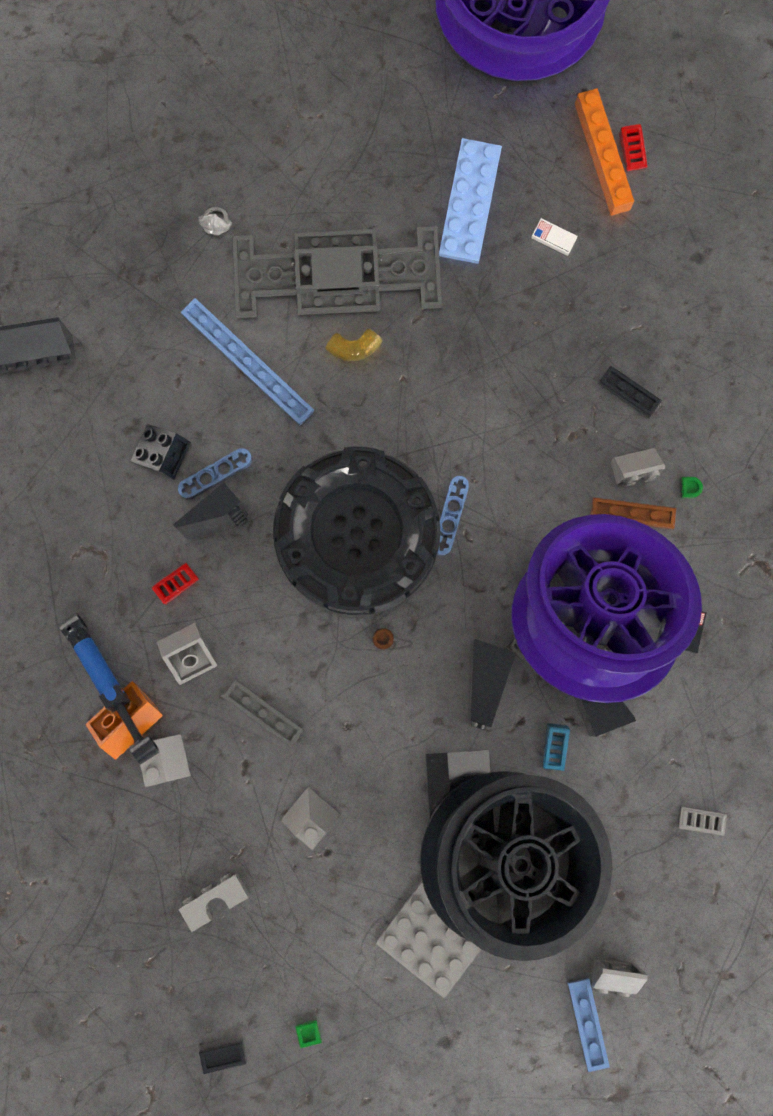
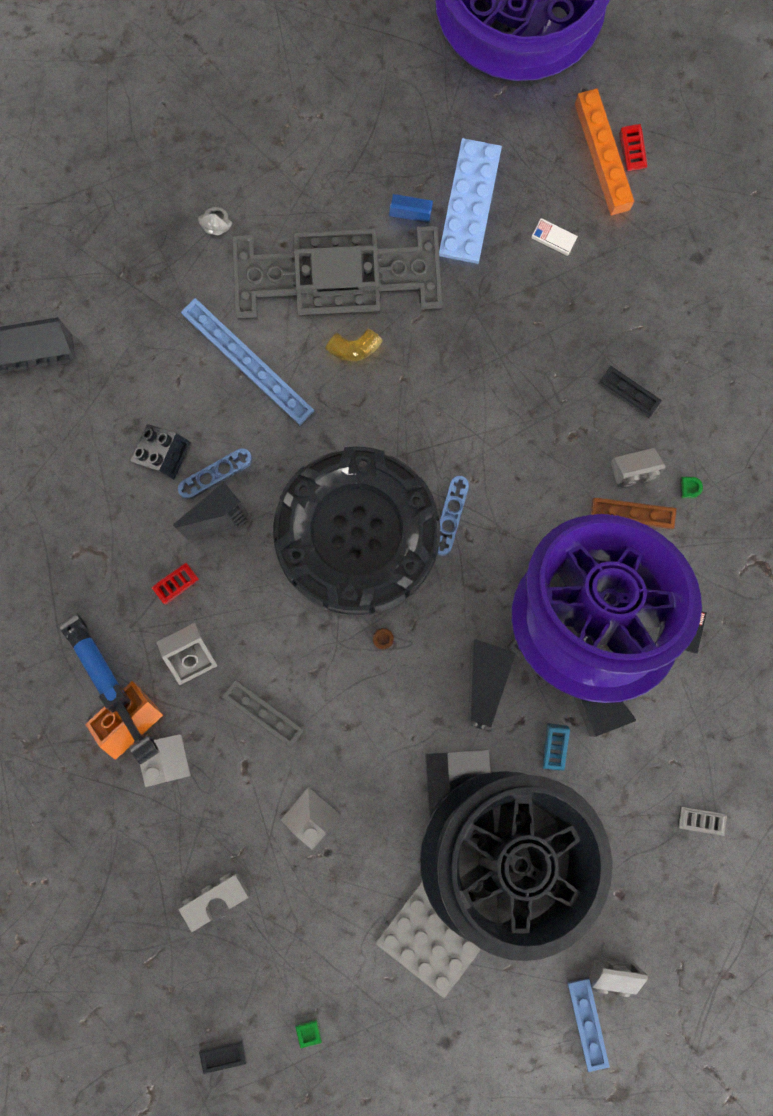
none -> blue panel [389,194,433,223]

